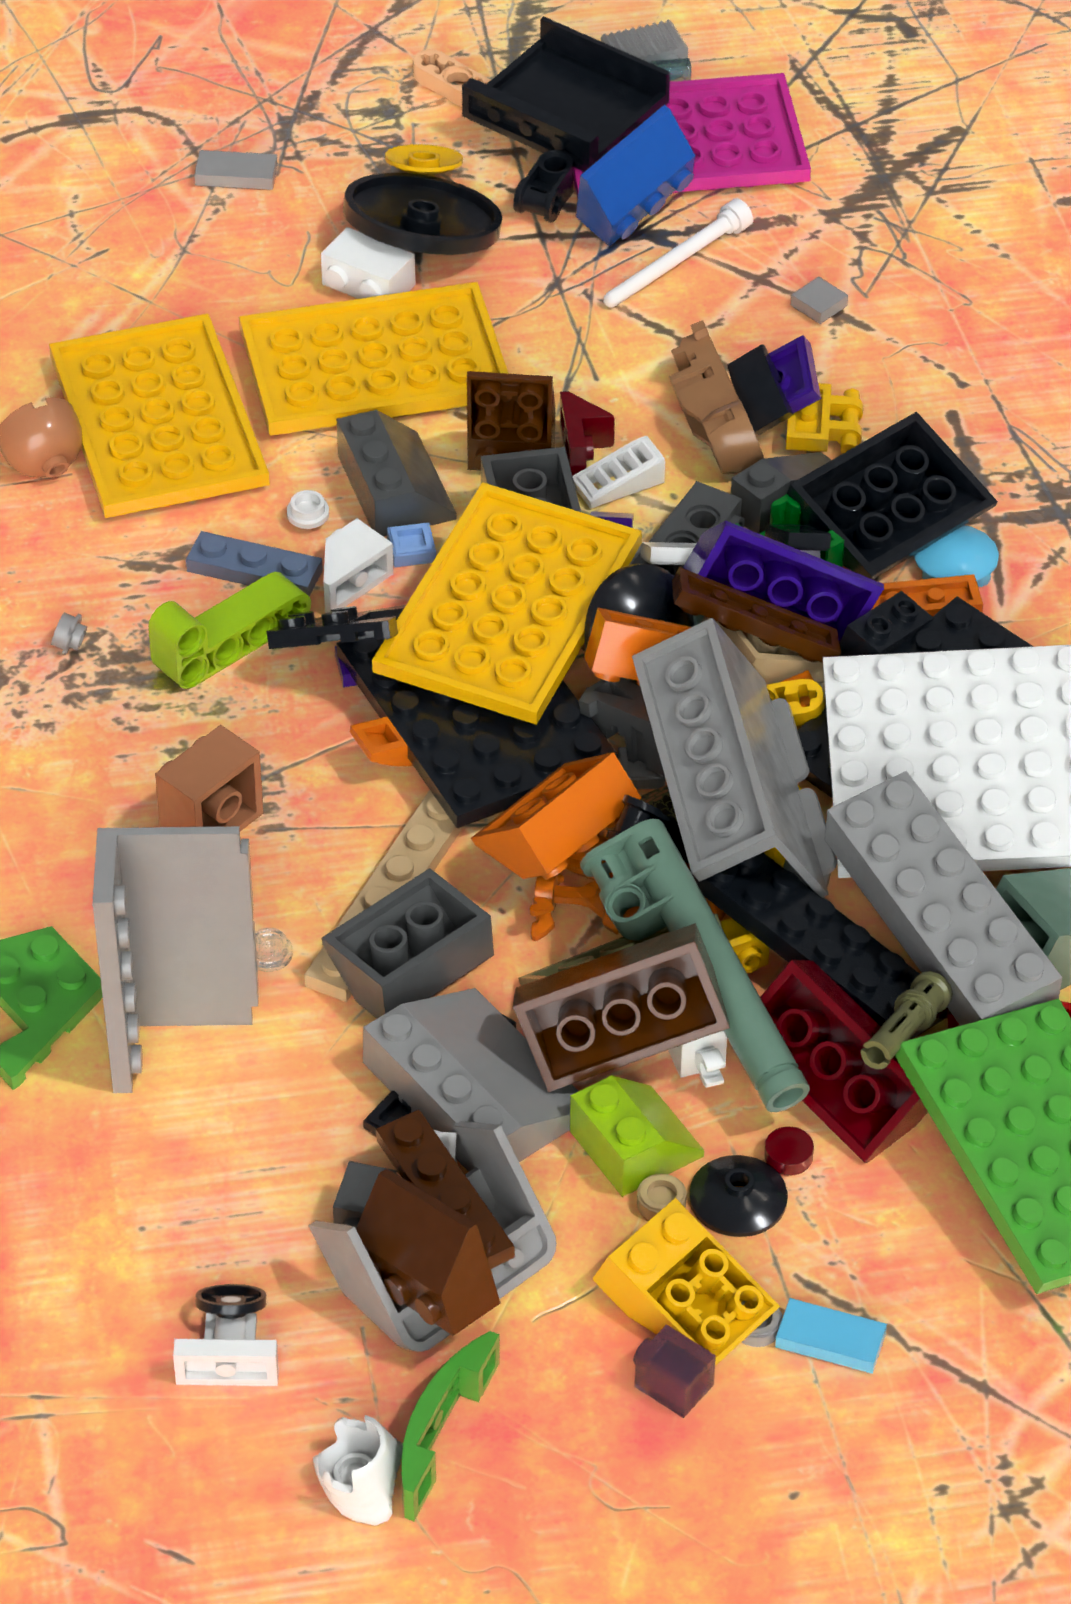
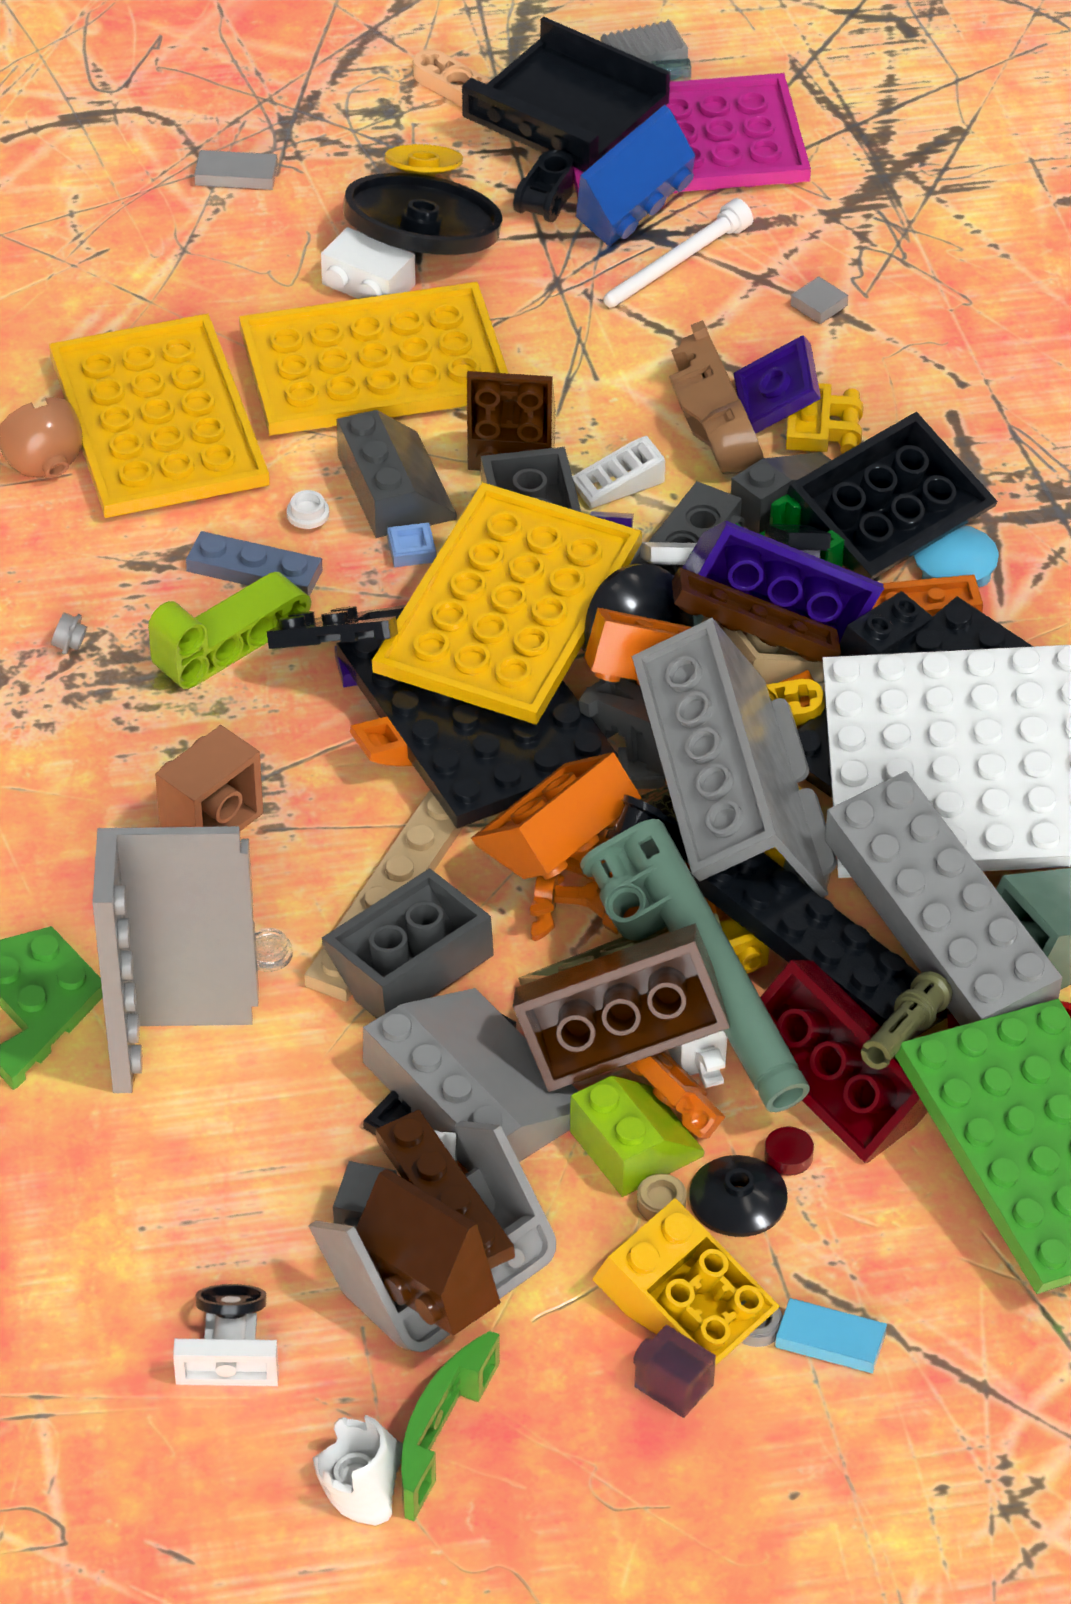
white slope [323,518,394,613] -> none
dark red slope [560,391,615,476] -> none
black slope [727,344,794,435] -> none
none -> orange hinge [624,1051,726,1139]

